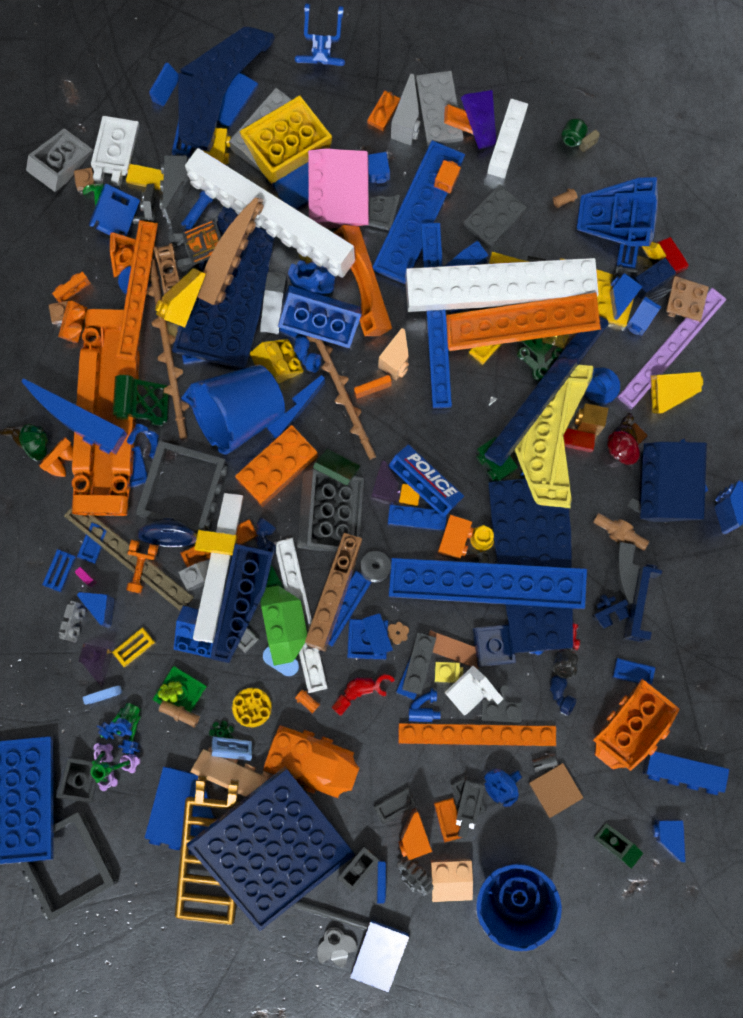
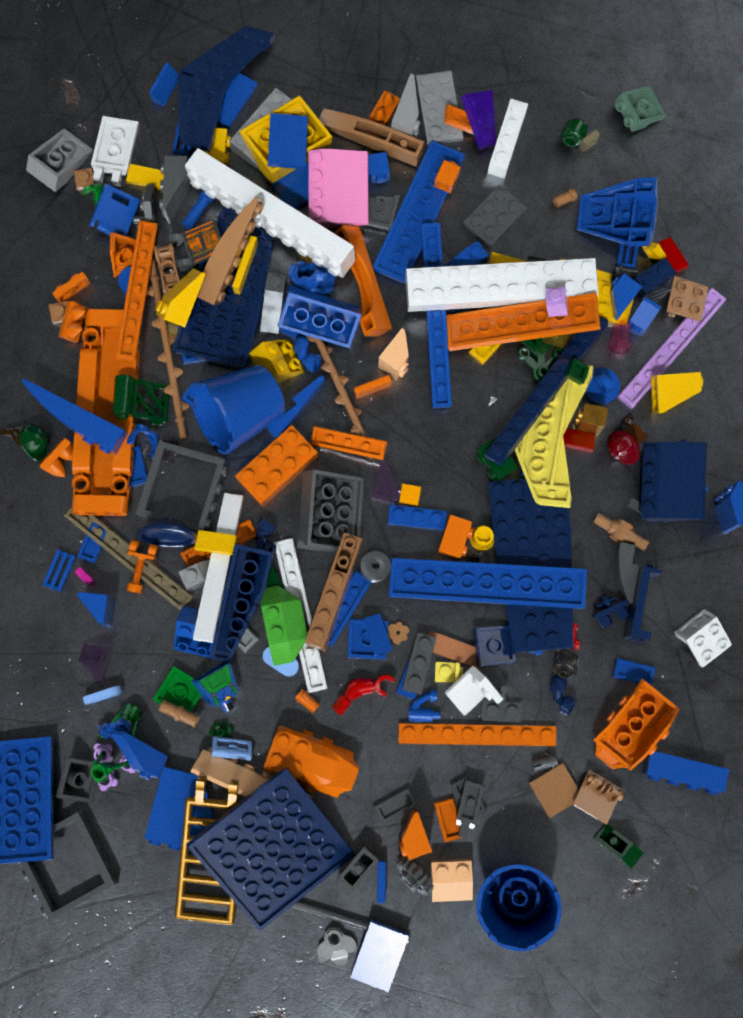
light grey hinge [58,601,87,643] -> none
yellow tile [112,627,156,667] -> none
lime plant [158,681,183,703] -> none
yellow tile [232,688,272,727] -> none
blue piece [294,4,345,66] -> none
dark green tile [313,449,360,485] -> none
blue brick [388,444,464,517] -> none
blue tile [484,768,523,807] -> none
blue slope [652,819,686,862] -> none
none -> blue slope [111,731,168,780]
none -> torso [192,663,238,713]
none -> yellow tile [232,236,258,295]
none -> blue tile [268,113,308,169]
none -> orange tile [310,426,388,460]
none -> medium nougat slope [319,109,424,167]
none -> lavender brick [546,287,568,317]
none -> dark green tile [565,358,590,385]
none -> medium nougat hinge [572,769,624,825]
none -> clear pink plate [609,324,632,355]
none -> sand green plate [615,86,666,132]
none -> white bracket [674,609,732,667]

